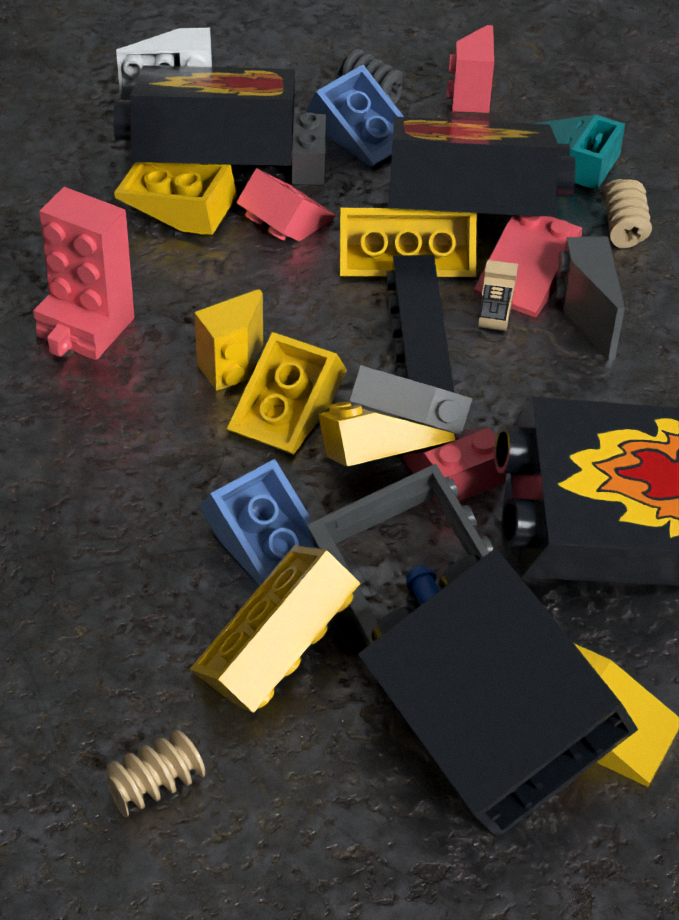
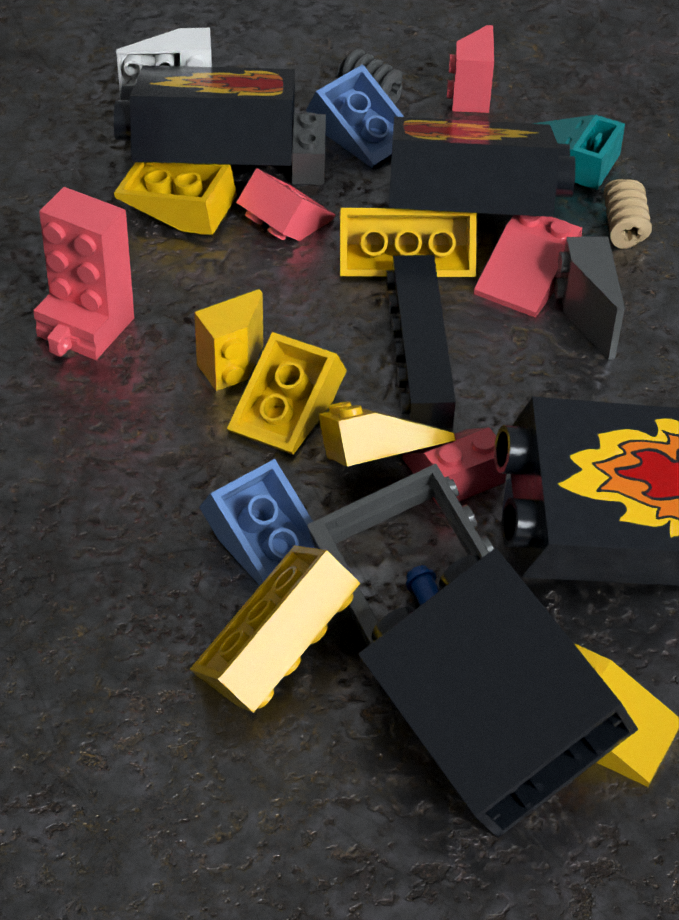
tan piece [106,730,205,817] -> none
light grey slope [349,365,473,435] -> none
tan leg [478,260,518,331] -> none

